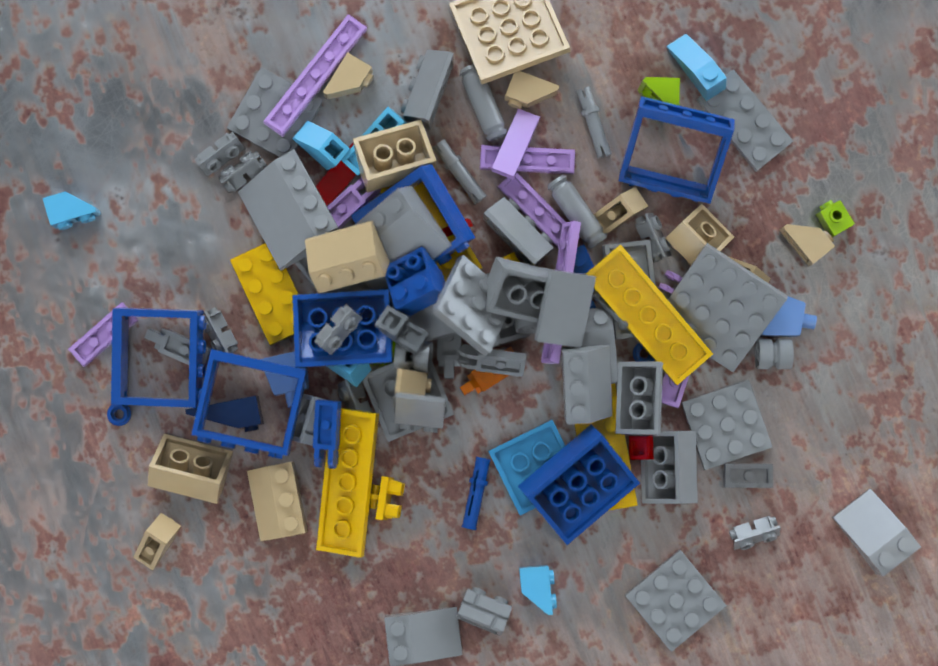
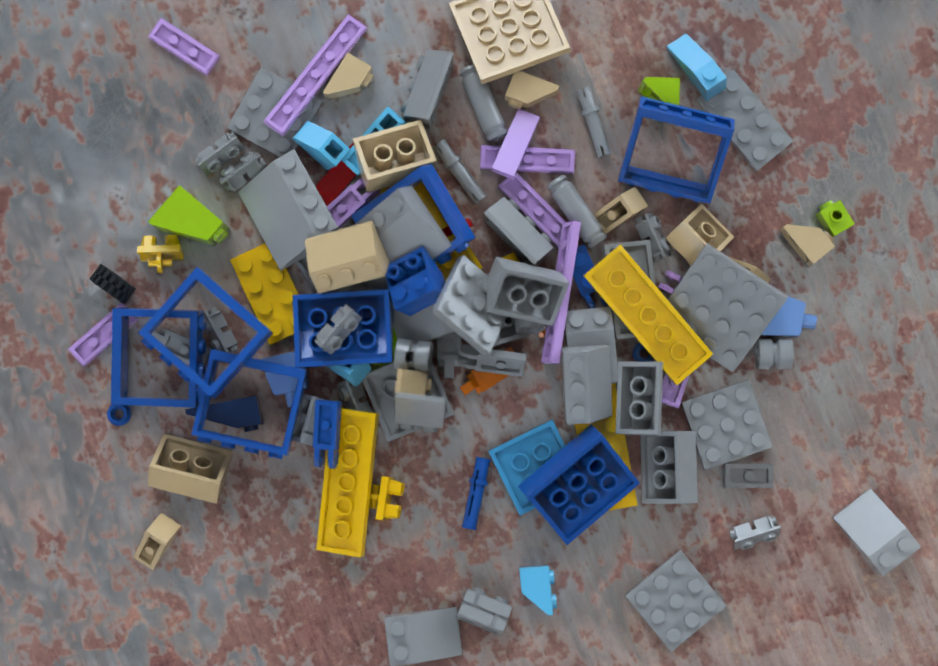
medium azure slope [42,191,101,230] -> none
tan slope [247,462,308,541] -> none
dark grey slope [375,305,429,355] -> none
light grey tile [534,269,596,348] -> none
dark grey hinge [592,291,628,330] -> none
red tile [629,436,654,460] -> none
none -> black tyre [89,264,136,304]
none -> yellow hips [137,235,184,273]
none -> blue window [138,267,273,399]
none -> lavender tile [148,18,220,77]
none -> lime slope [148,185,230,246]

